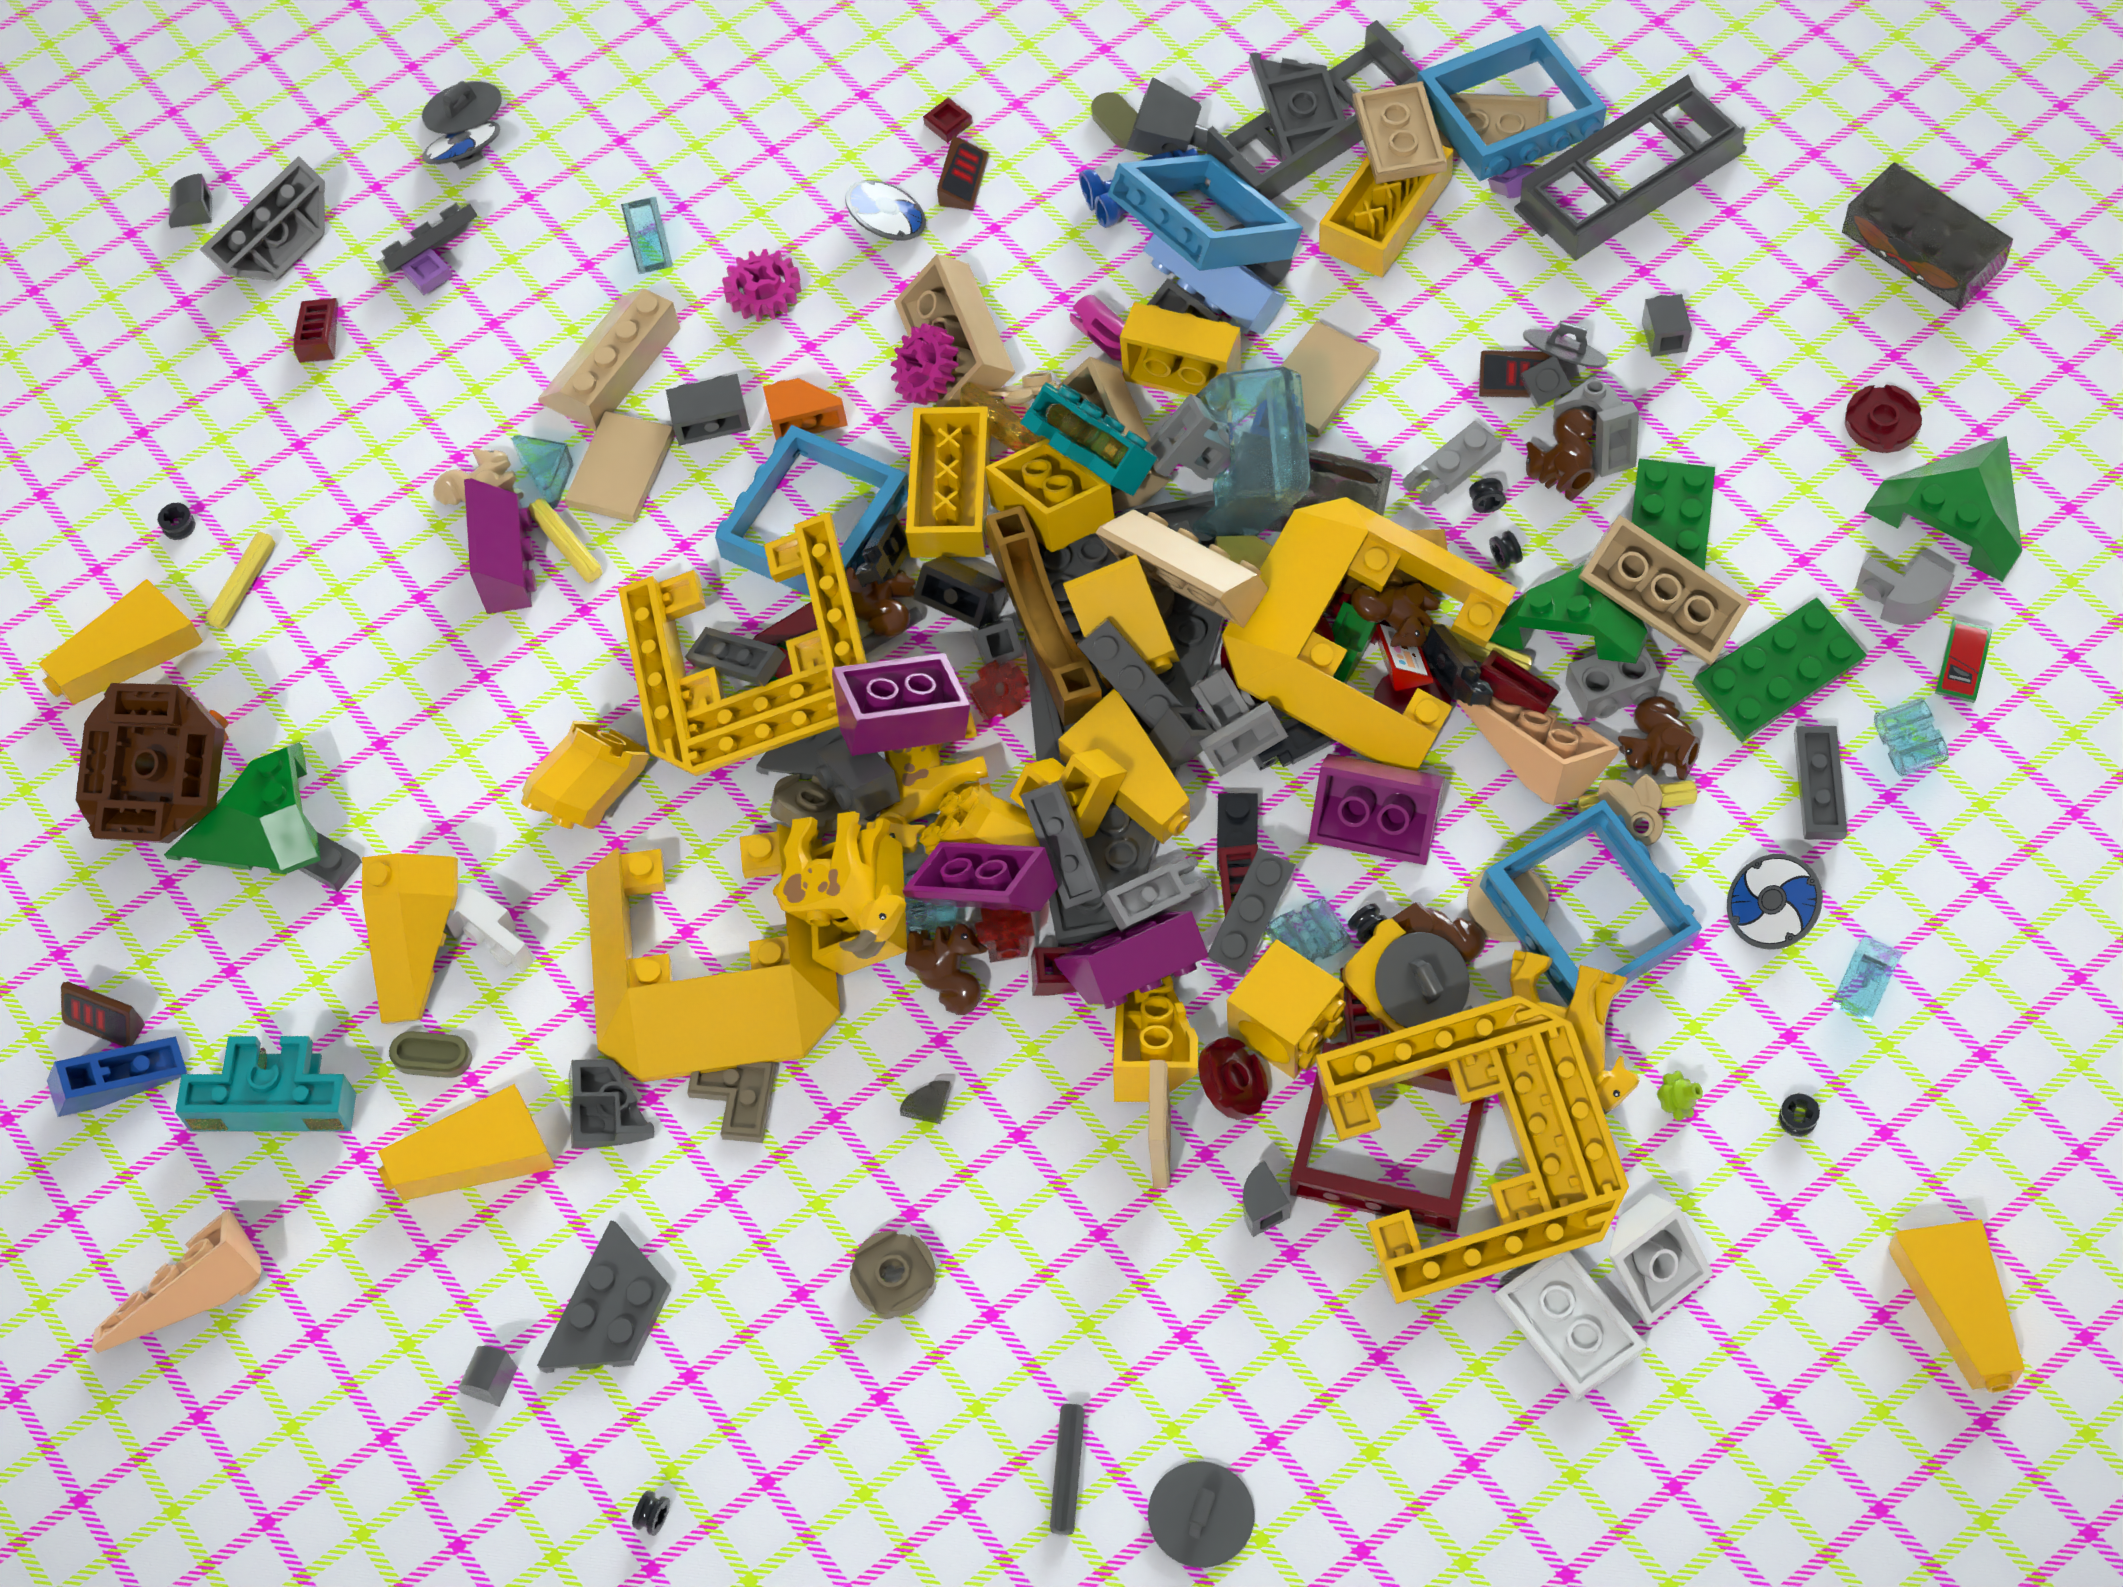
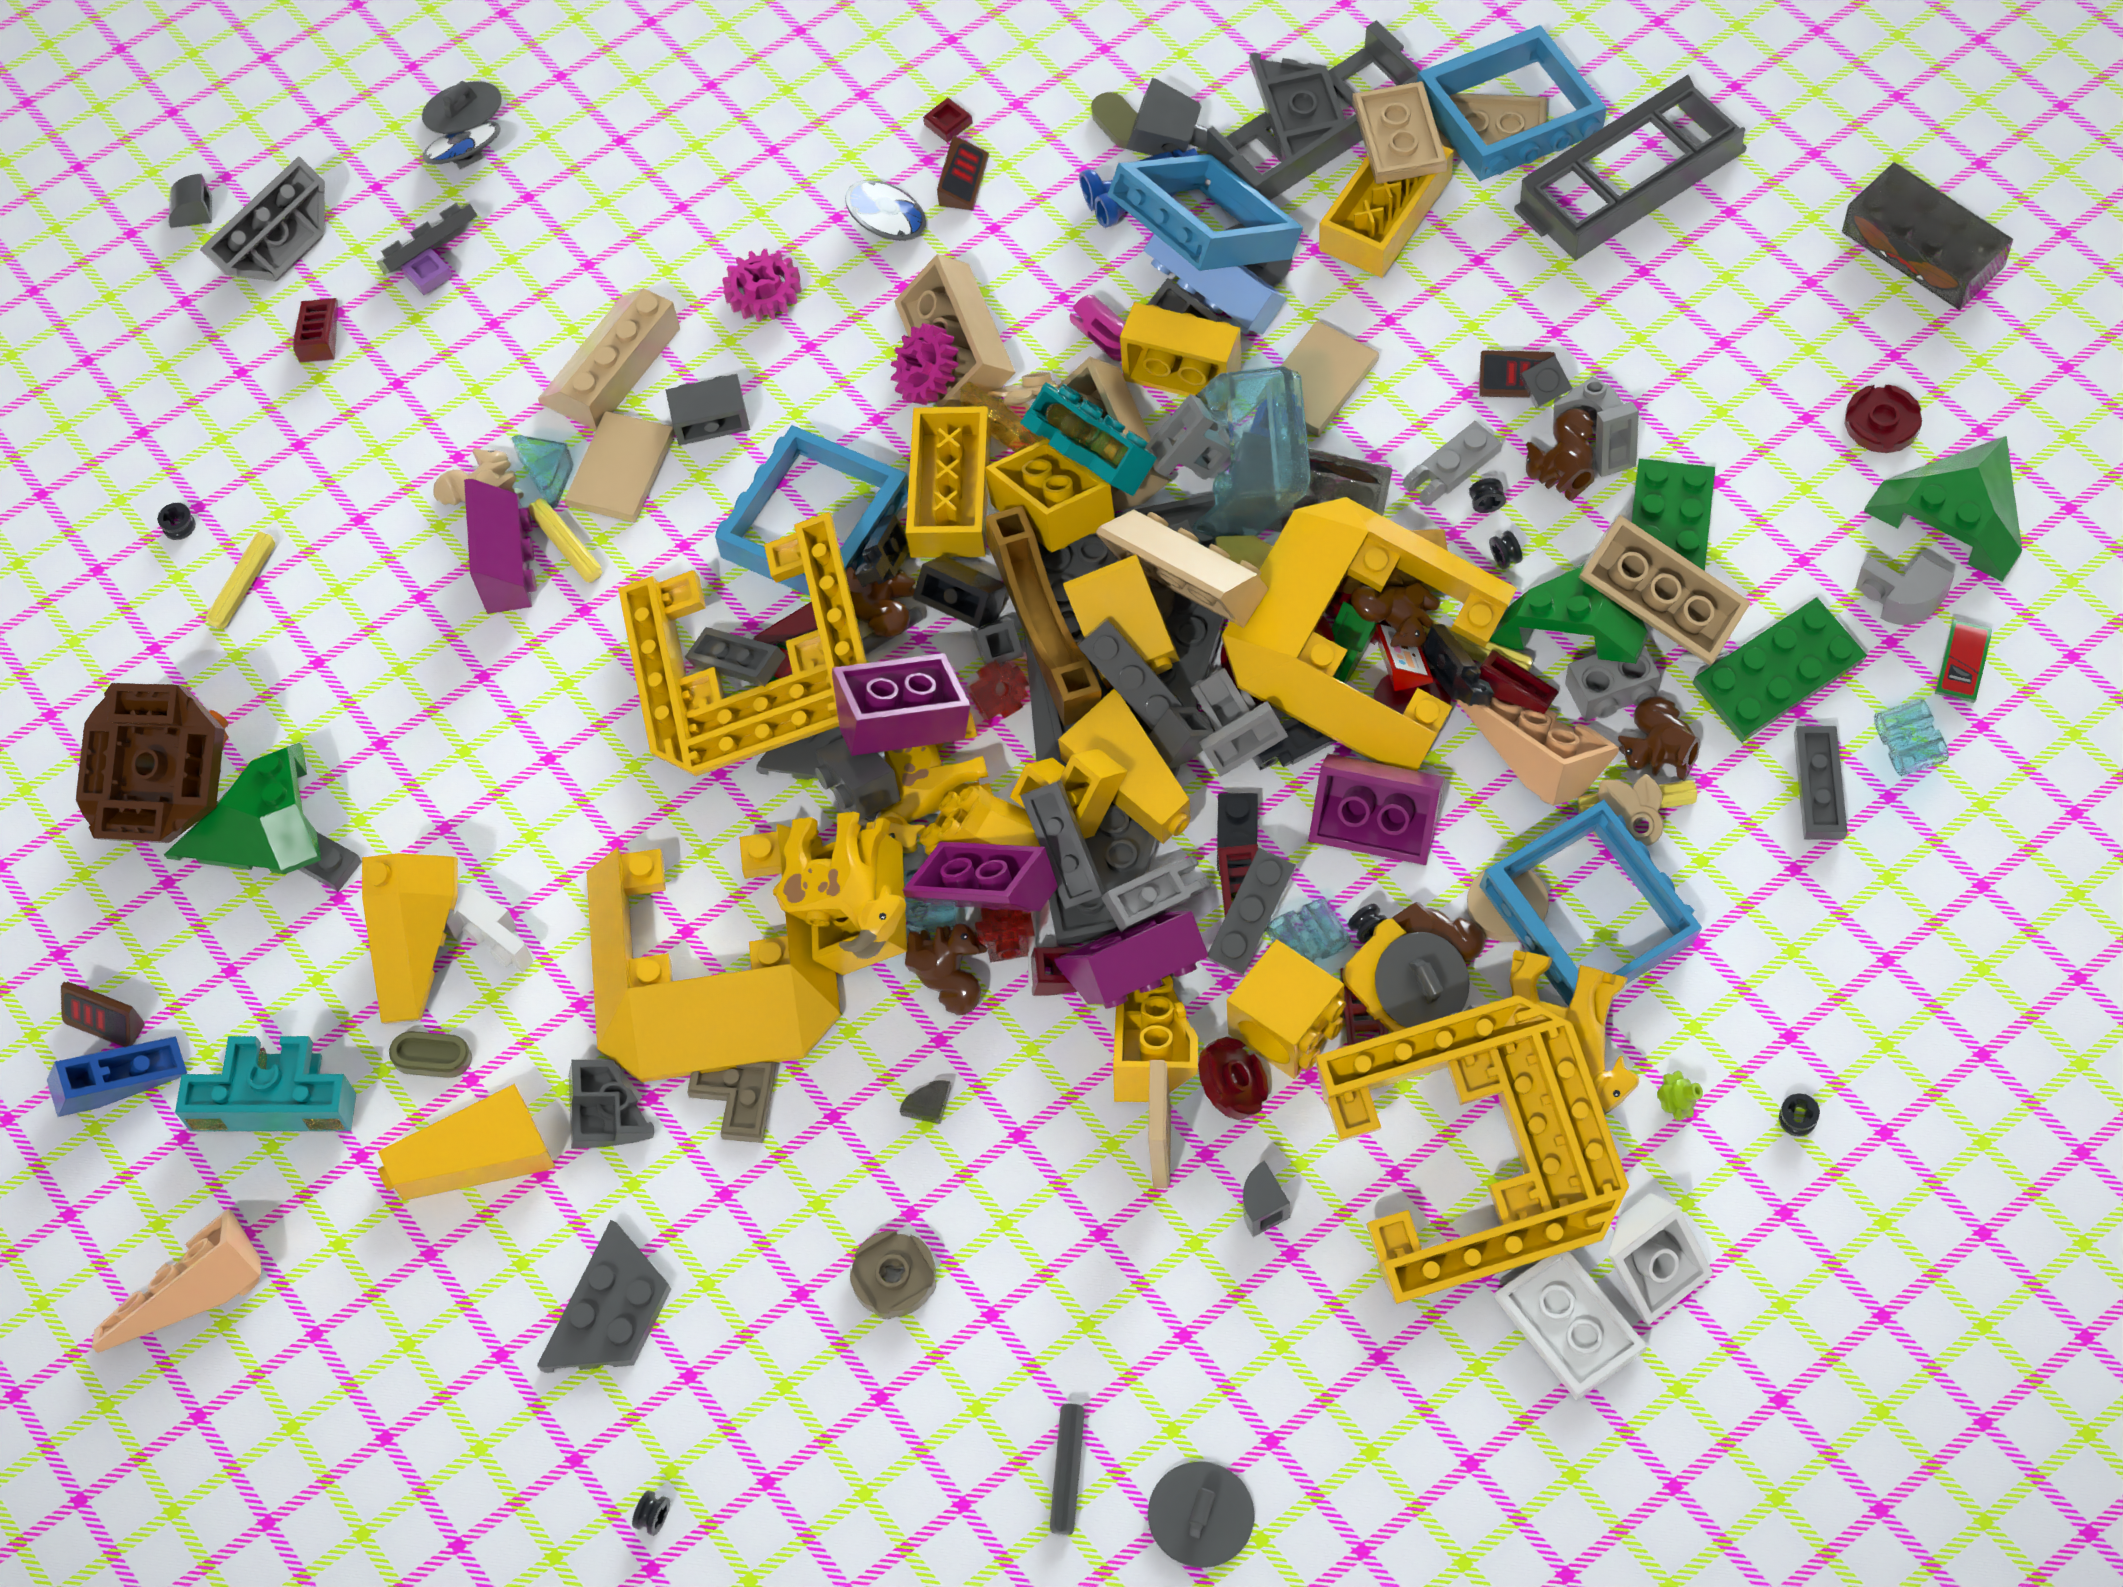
yellow slope [38,579,203,705] -> none
dark grey brick [458,1346,518,1407] -> none
yellow brick [521,721,650,829] -> none
clear light blue slope [621,196,673,274] -> none
orange slope [763,378,848,441] -> none
dark tan plate [770,774,850,839] -> none
dark red window [1290,1042,1487,1233] -> none
medium lavender plate [1488,165,1536,199] -> none
shield [1523,321,1608,368] -> none
dark grey brick [1642,294,1692,357] -> none
shield [1727,854,1823,950] -> none
clear light blue slope [1832,935,1903,1023] -> none
yellow slope [1888,1219,2025,1393] -> none

